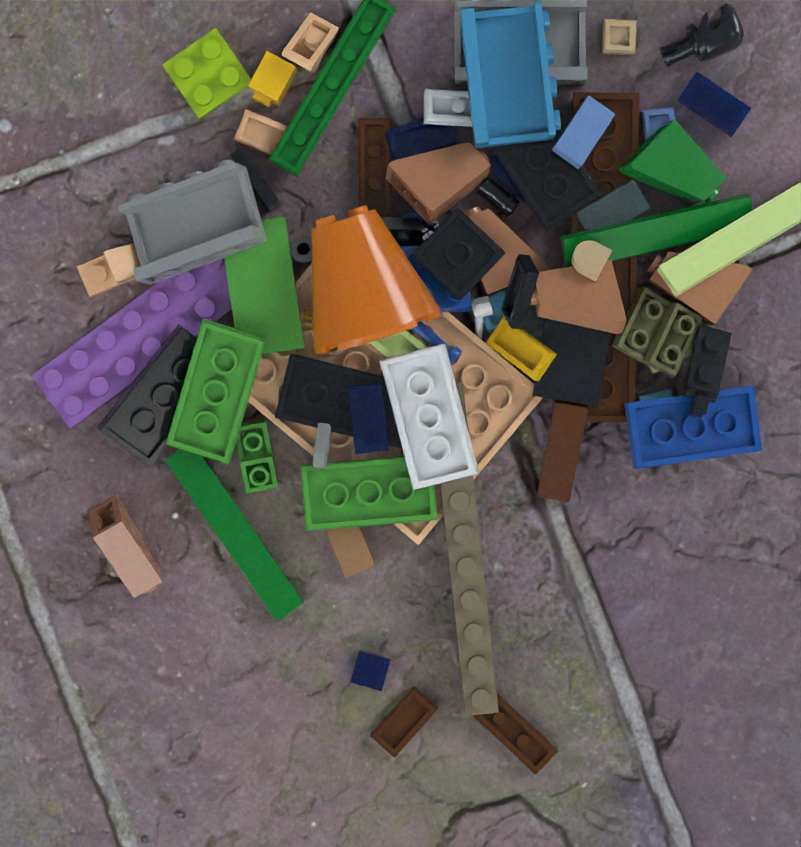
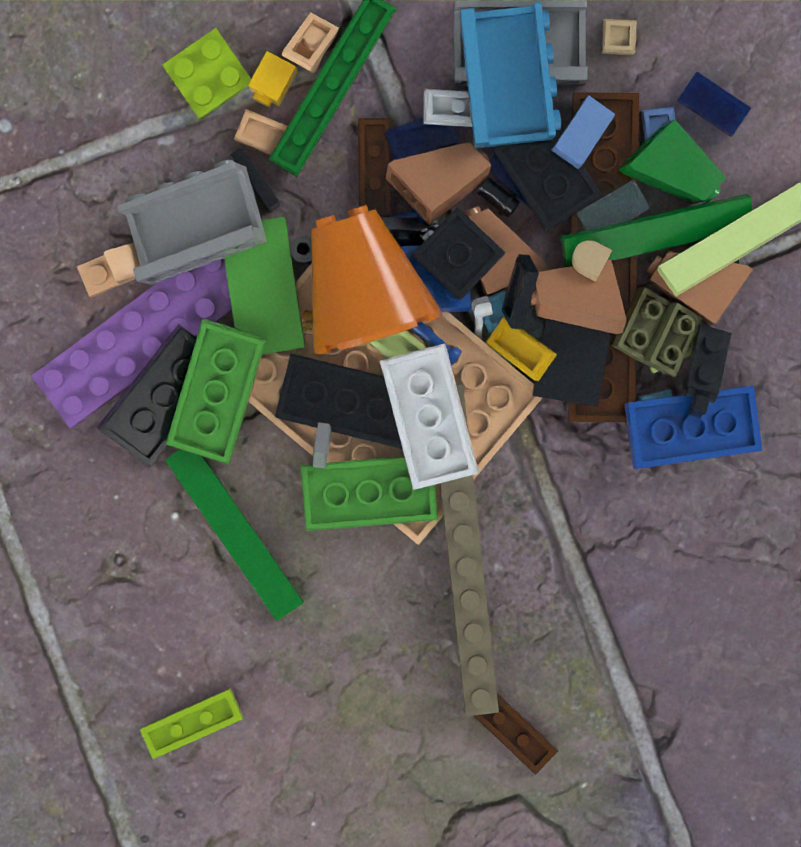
nougat slope [89,495,163,598] -> none
bright green slope [236,419,279,494] -> none
medium nougat tile [325,527,376,578] -> none
clear blue plate [348,384,389,454] -> none
clear blue plate [350,649,391,691] -> none
reddish brown tile [370,686,438,758] -> none
reddish brown tile [537,400,588,502] -> none
black piece [659,3,744,67] -> none
none -> lime plate [139,688,244,759]

